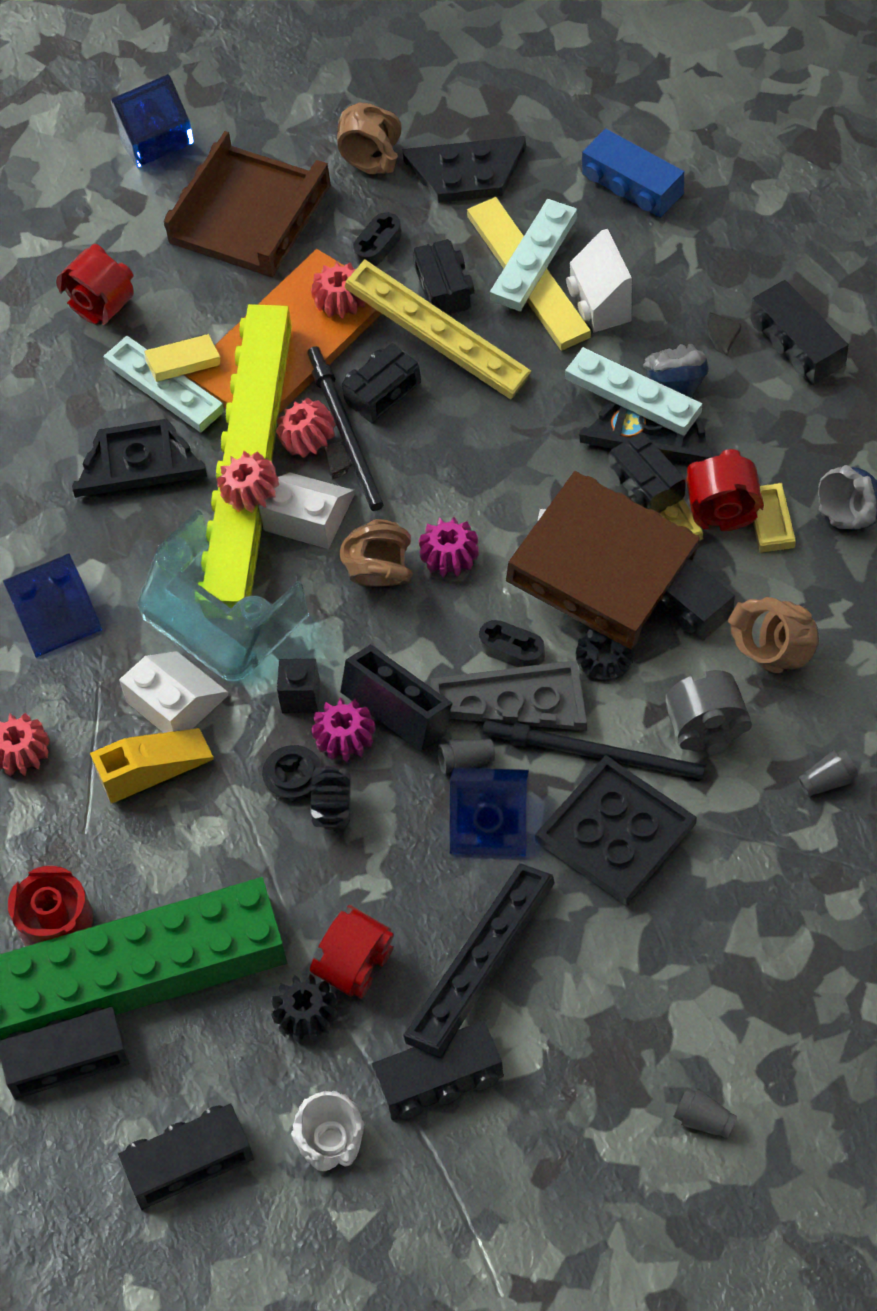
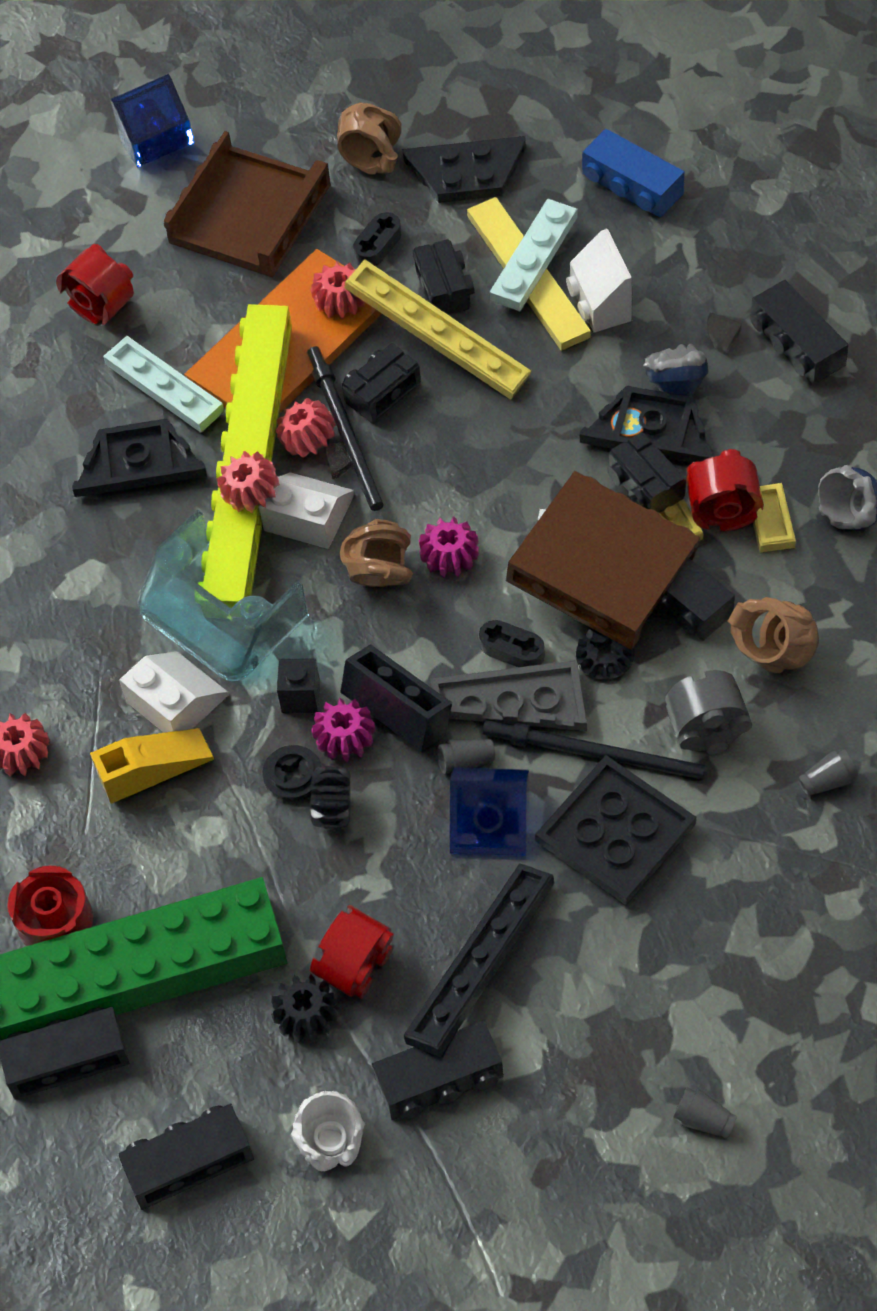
clear blue slope [3,553,102,658] -> none
light yellow tile [144,334,220,382] -> none
light aqua plate [565,347,702,436] -> none

